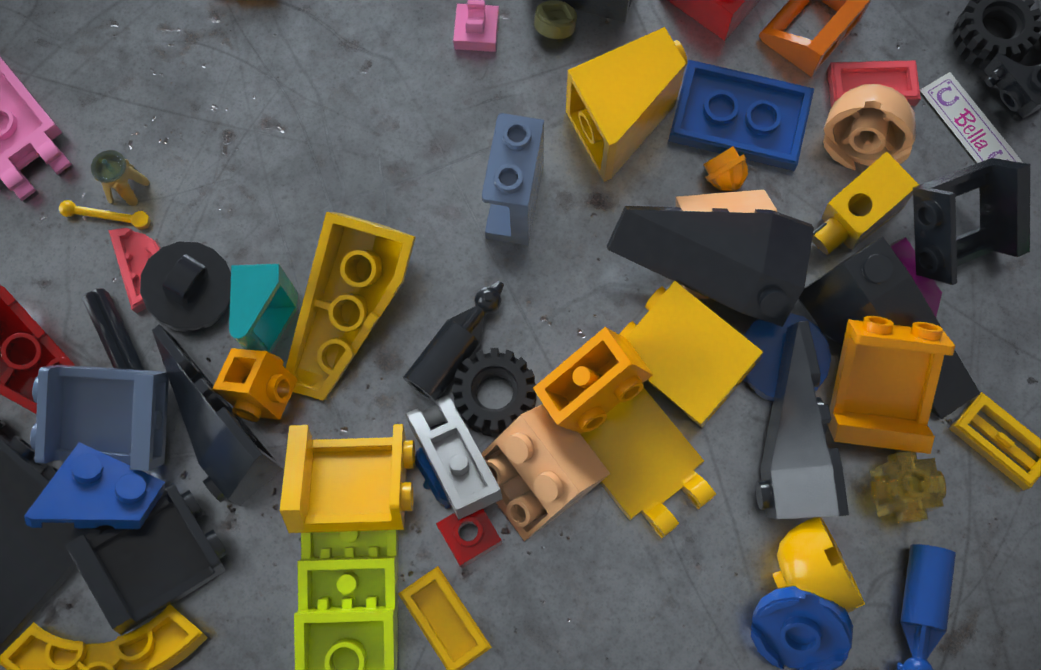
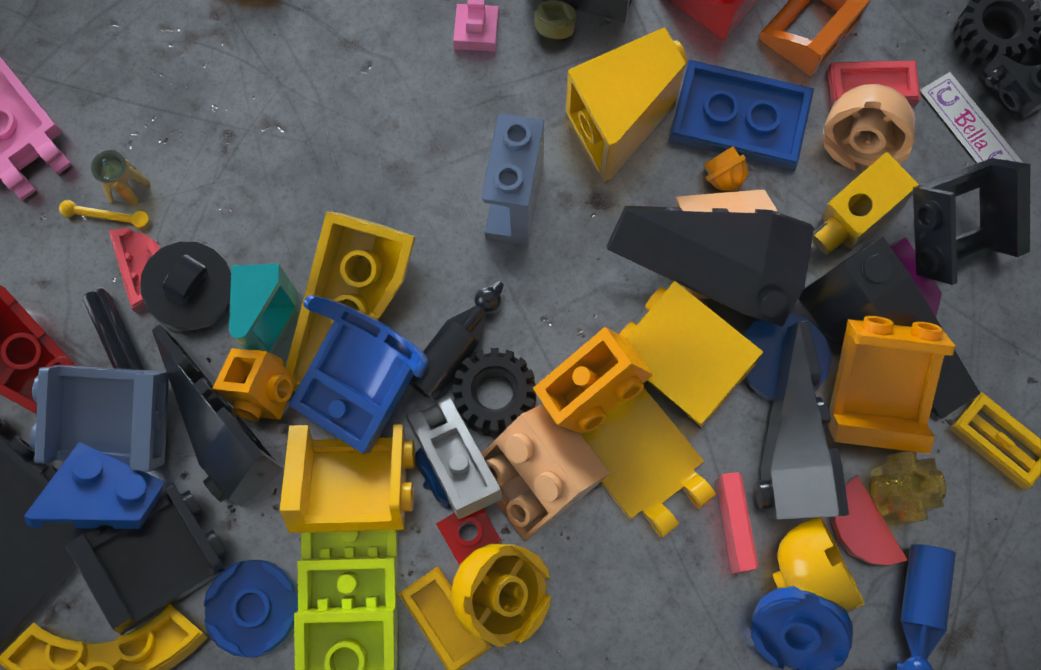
none -> blue tile [204,560,298,658]
none -> blue piece [288,295,428,454]
none -> yellow cylinder [451,544,551,647]
none -> coral tile [715,472,758,575]
none -> coral tile [831,475,907,567]

